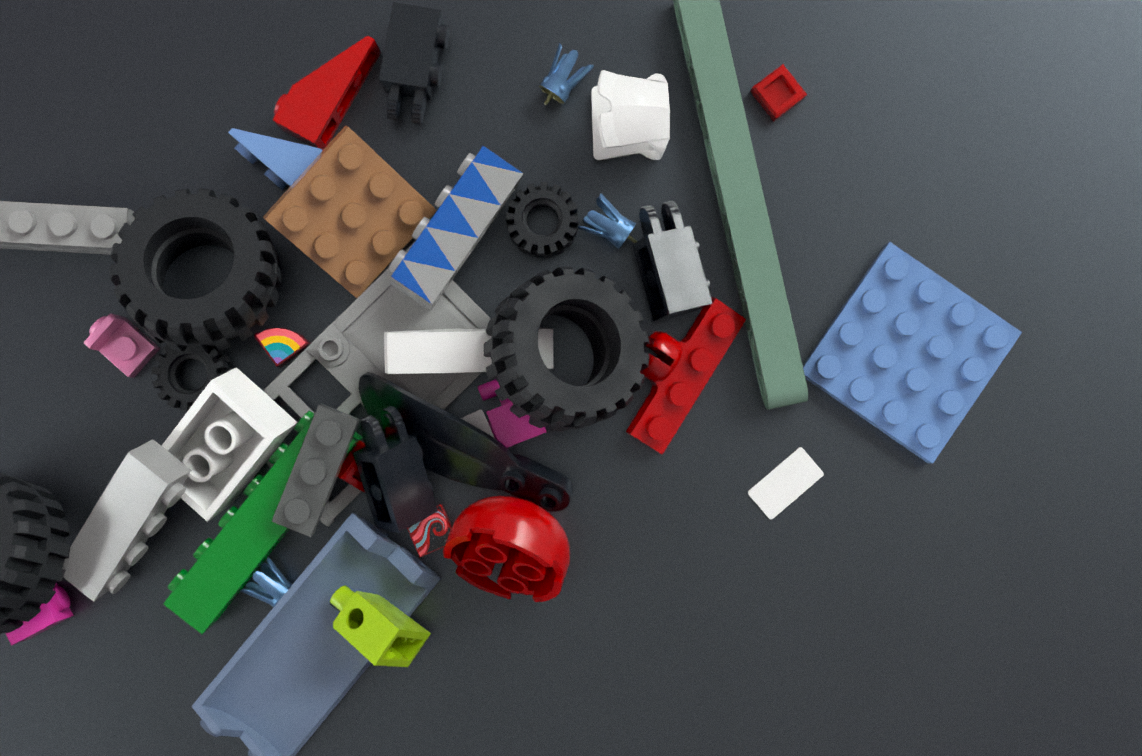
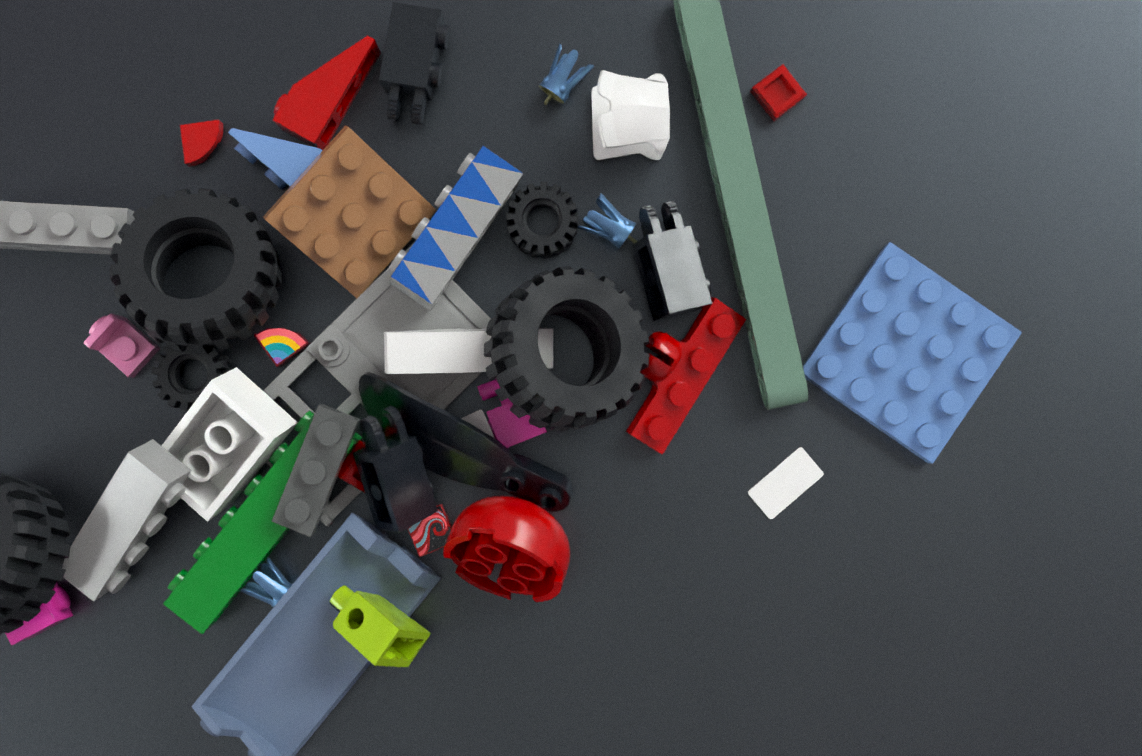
none -> red tile [180,120,224,167]

